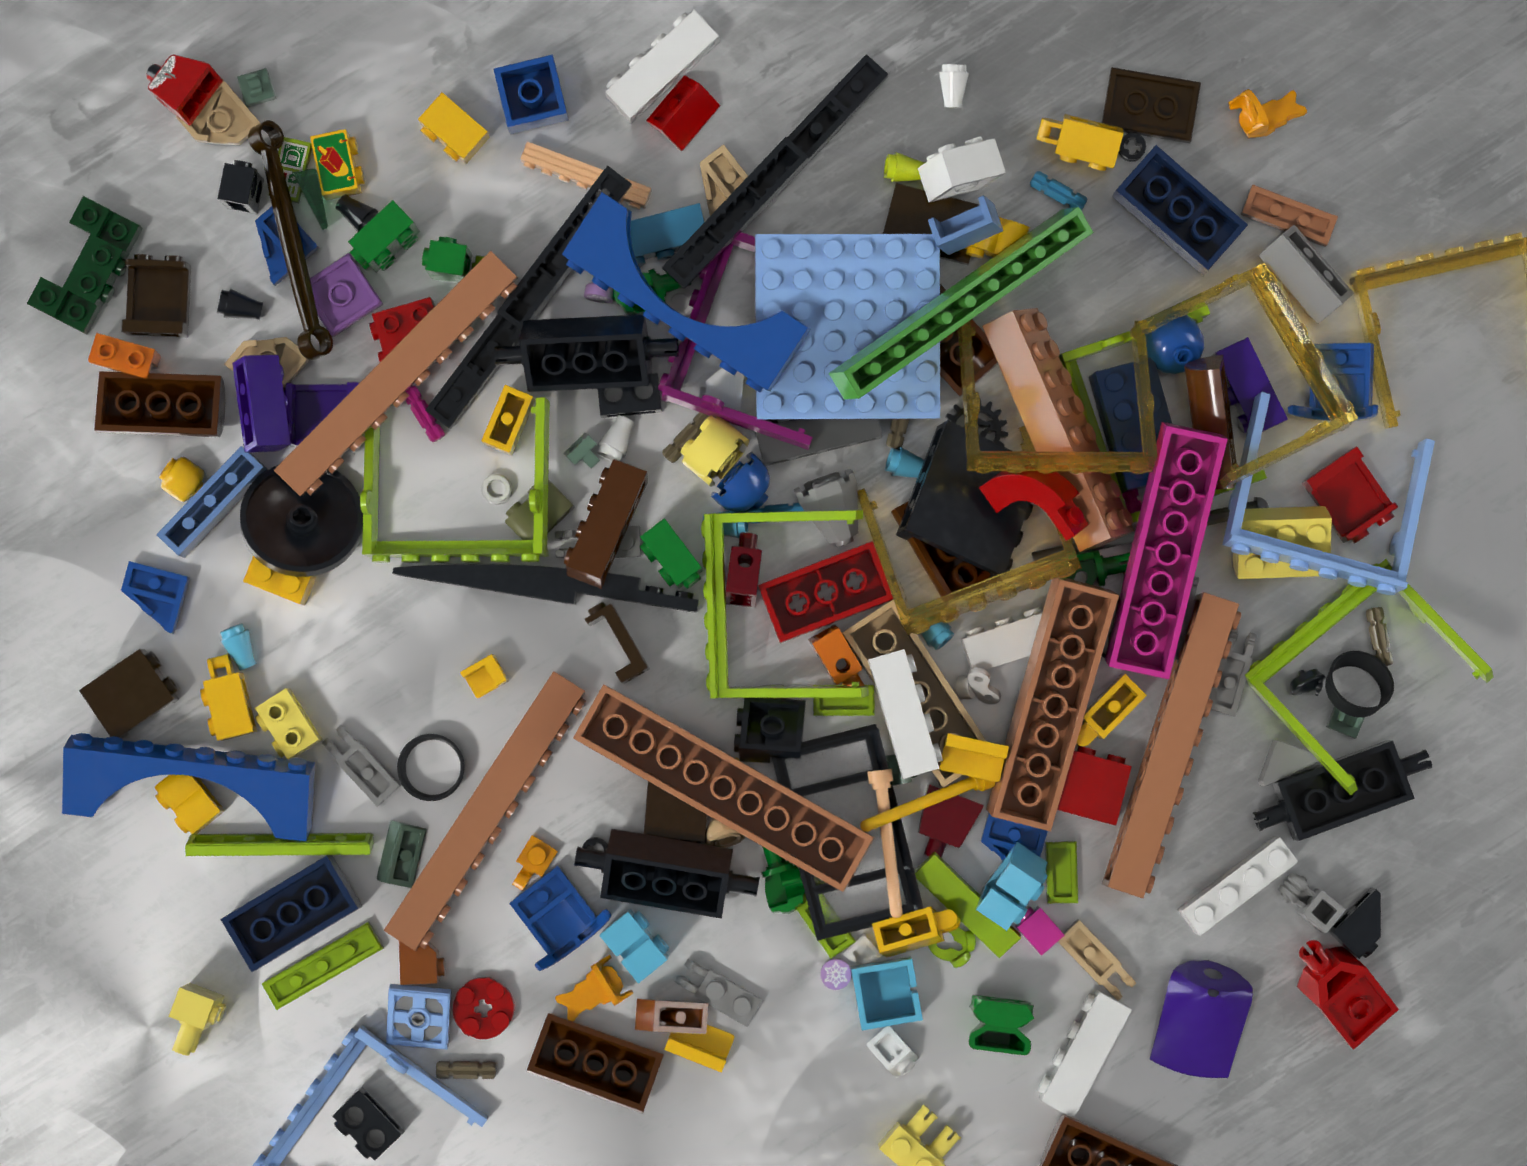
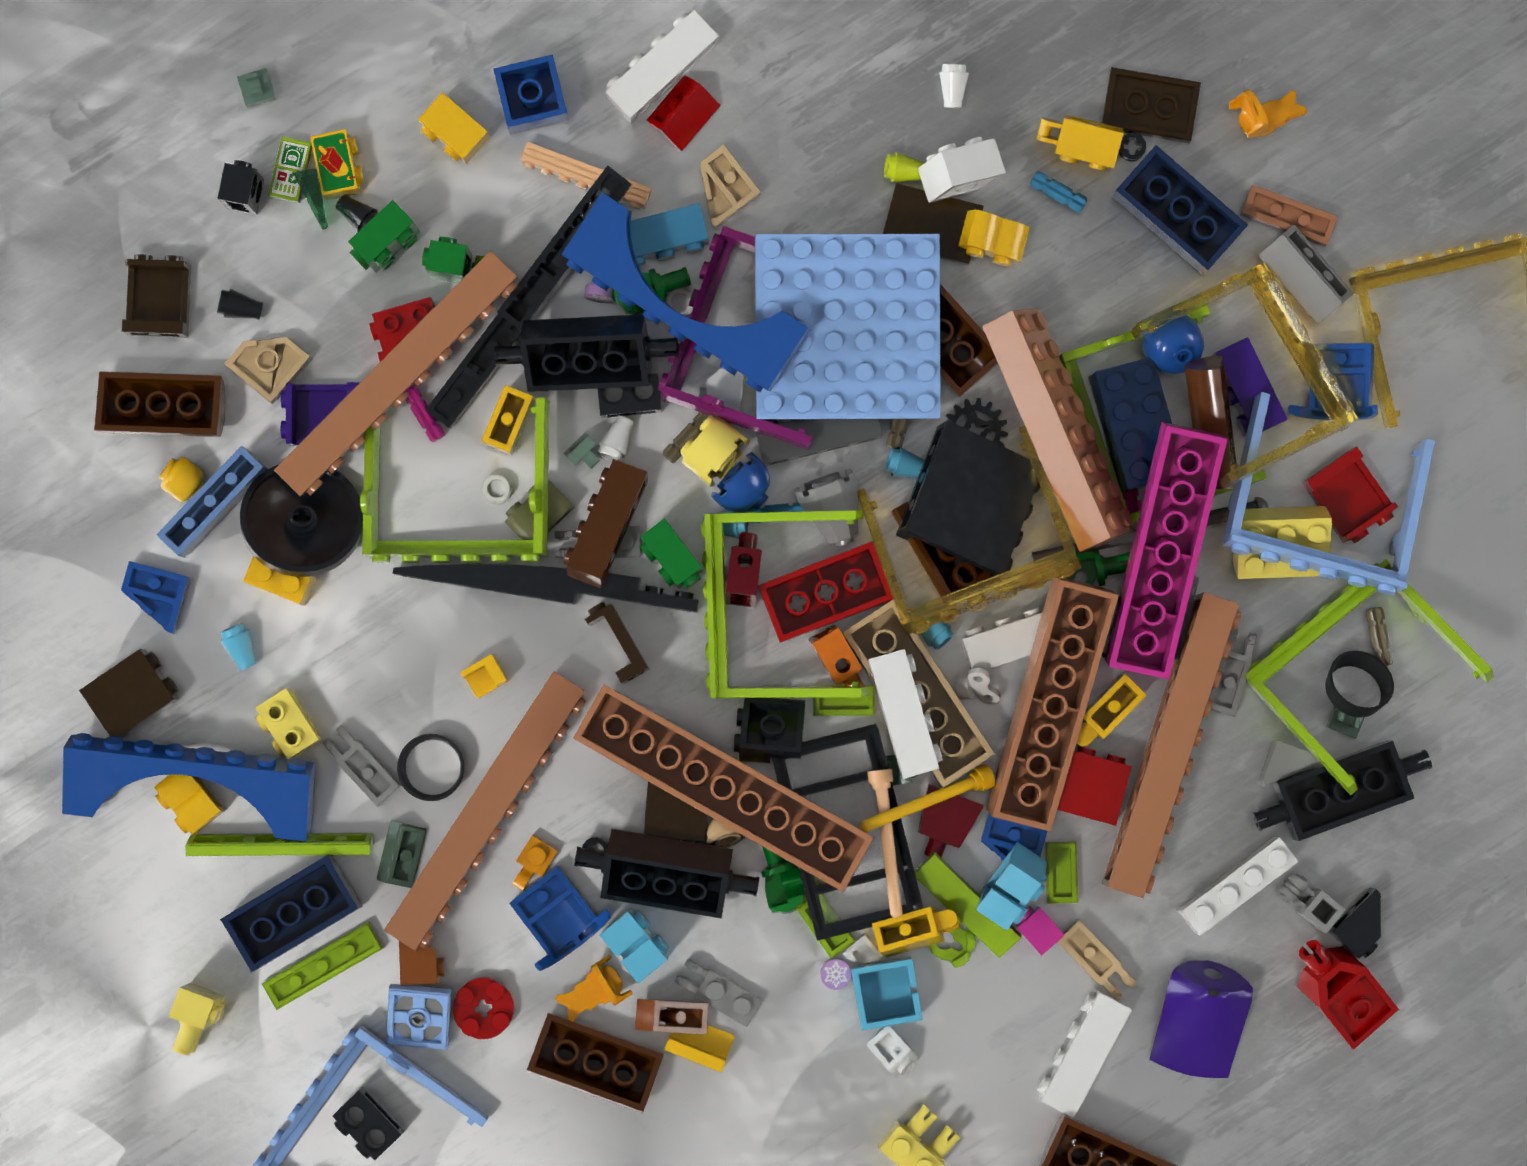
dark green bracket [27,196,143,335] -> none
orange bracket [88,333,161,379] -> none
red torso [146,54,223,126] -> none
tan plate [176,78,260,146] -> none
yellow brick [200,654,258,741] -> none
dark purple brick [232,355,292,453] -> none
dark brown piece [248,120,333,360] -> none
blue wing [255,206,319,286] -> none
medium lavender plate [310,253,384,337] -> none
dark tan axle [436,1061,496,1079] -> none
black slope [662,54,889,289] -> none
bright green brick [829,206,1094,400] -> none
medium blue panel [928,195,1004,255] -> none
yellow panel [939,733,1009,782] -> none
clear yellow piece [958,321,1158,474] -> none
green piece [968,995,1034,1055] -> none
red arch [979,464,1089,541] -> none
black hat [1290,669,1326,696] -> none

